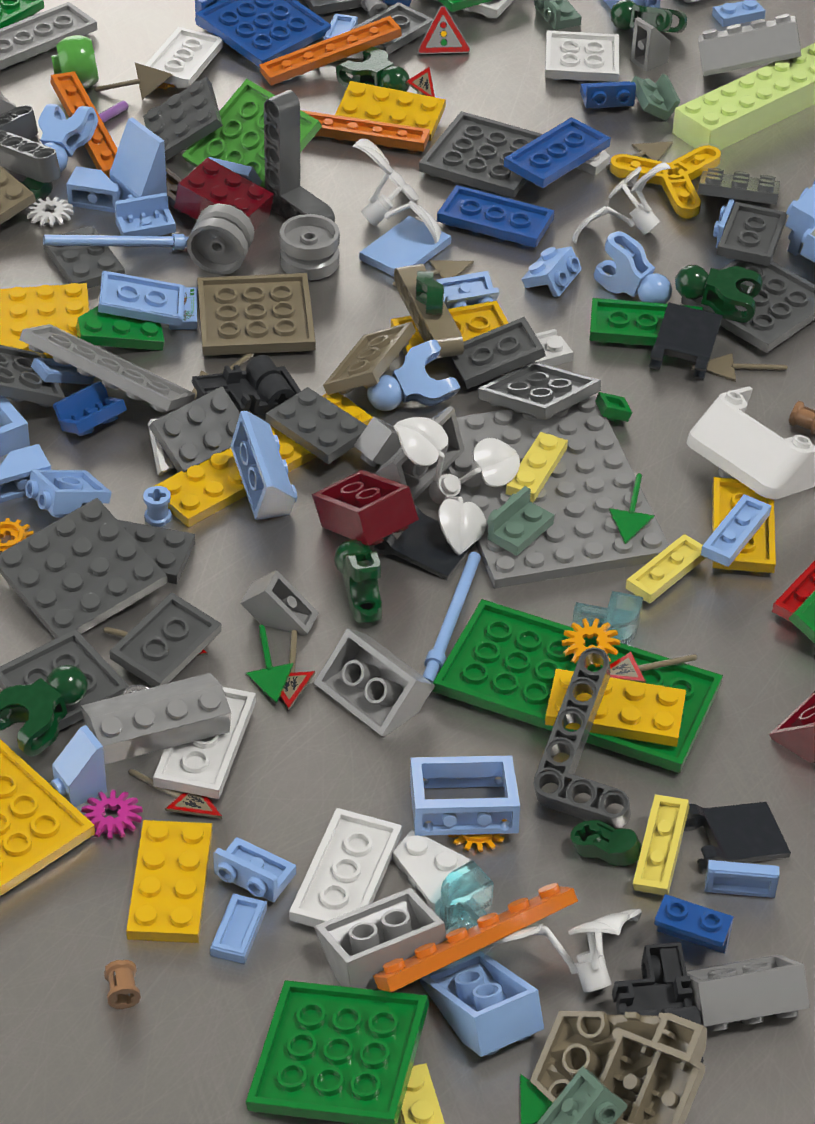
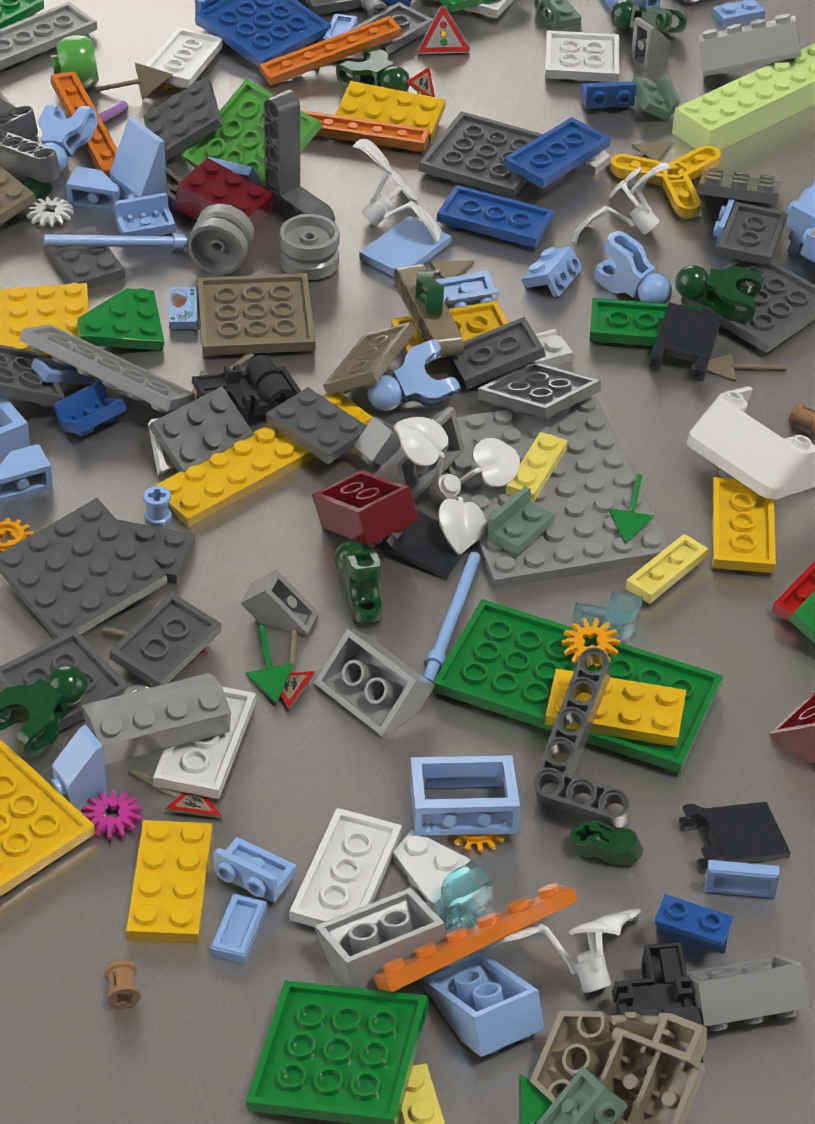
light blue plate [25,470,112,518] -> none
light blue tile [98,271,185,327] -> none
light blue slope [230,411,297,520] -> none
green plate [595,392,633,422] -> none
dark tan piece [610,652,697,683] -> none
light yellow plate [633,794,689,895] -> none
light blue plate [701,494,771,567] -> none

